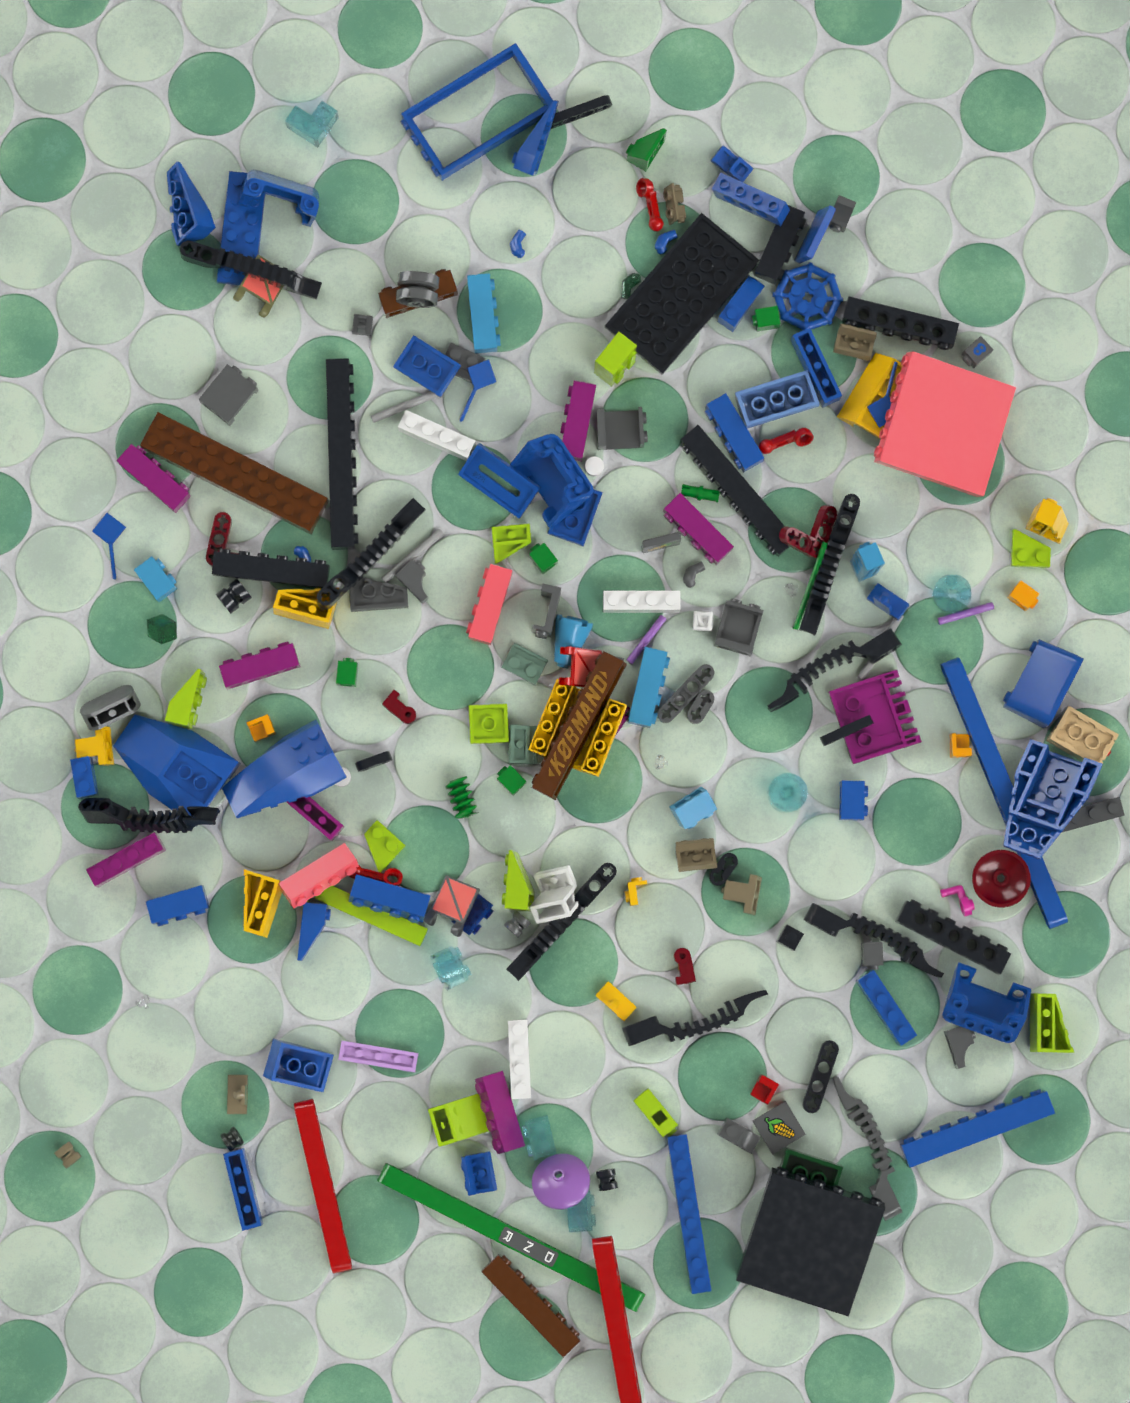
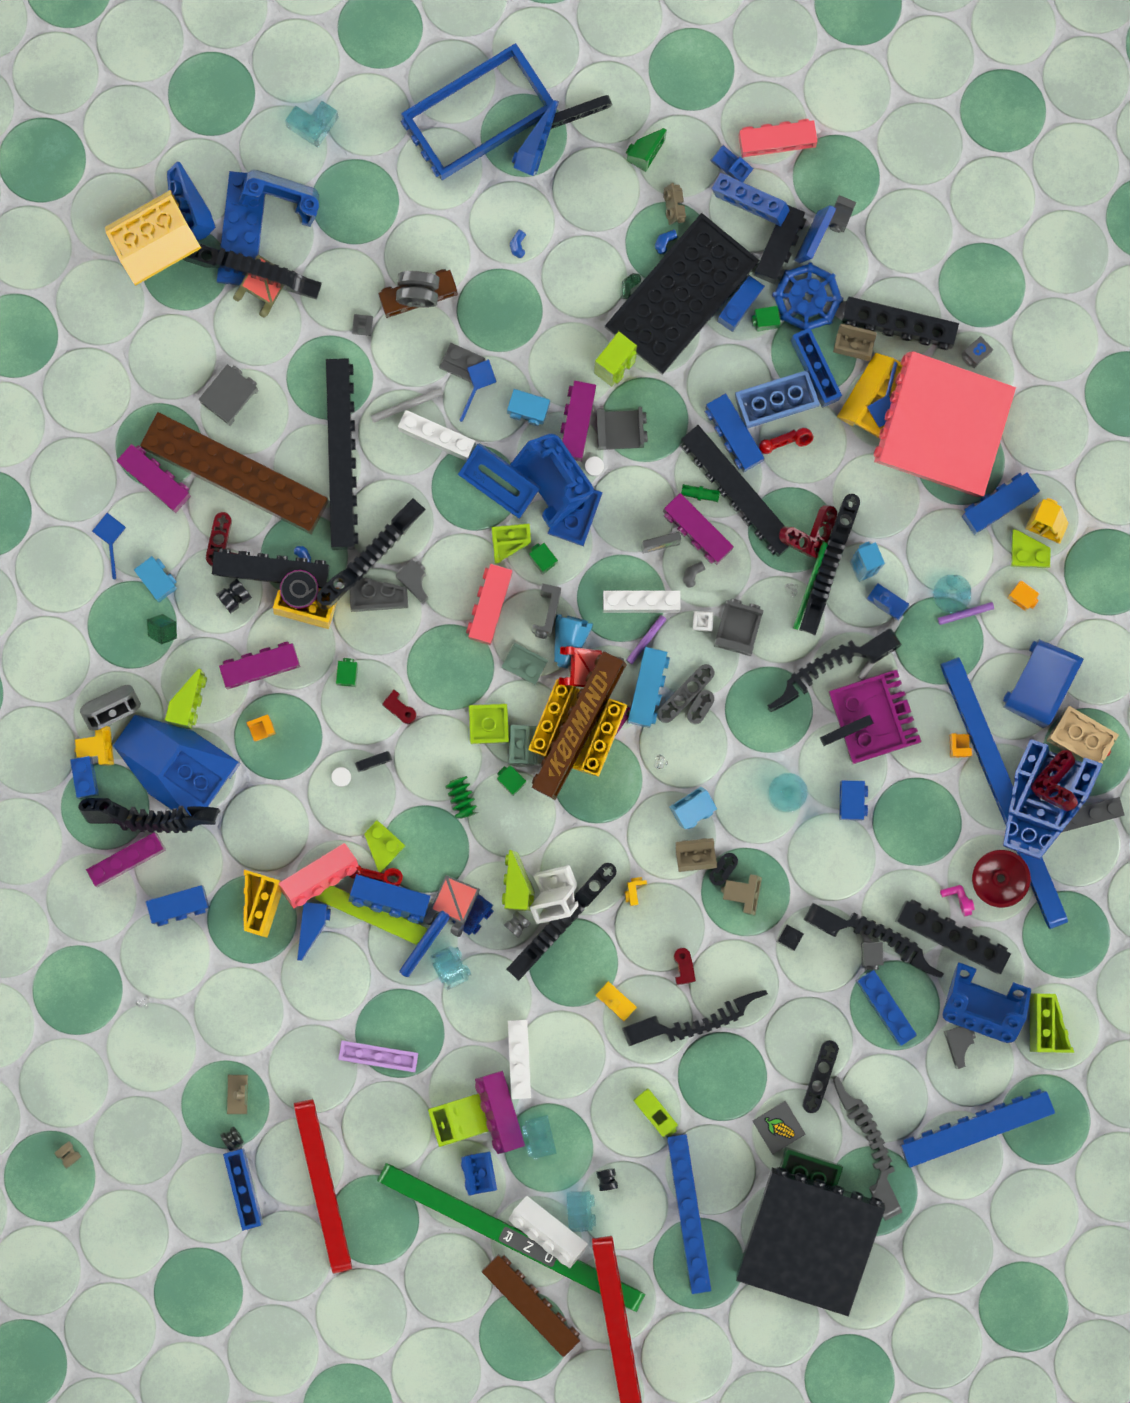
blue wedge [222,719,347,818] -> none
blue slope [263,1039,334,1092] -> none
magenta brick [287,796,344,841] -> none
light grey bar [381,529,444,583] -> none
blue plate [393,335,461,398] -> none
dark azure brick [467,273,501,354] -> none
medium lavender dish [532,1153,590,1209] -> none
red piece [636,178,664,231] -> none
dark grey arch [717,1117,761,1154] -> none
red panel [750,1074,779,1105] -> none
none -> yellow slope [105,190,201,286]
none -> black tile [280,570,319,609]
none -> blue axle [399,911,450,977]
none -> dark azure brick [507,389,550,426]
none -> white brick [508,1196,588,1269]
none -> coral brick [739,119,818,157]
none -> blue brick [962,472,1040,535]
none -> dark red beam [1031,750,1078,811]

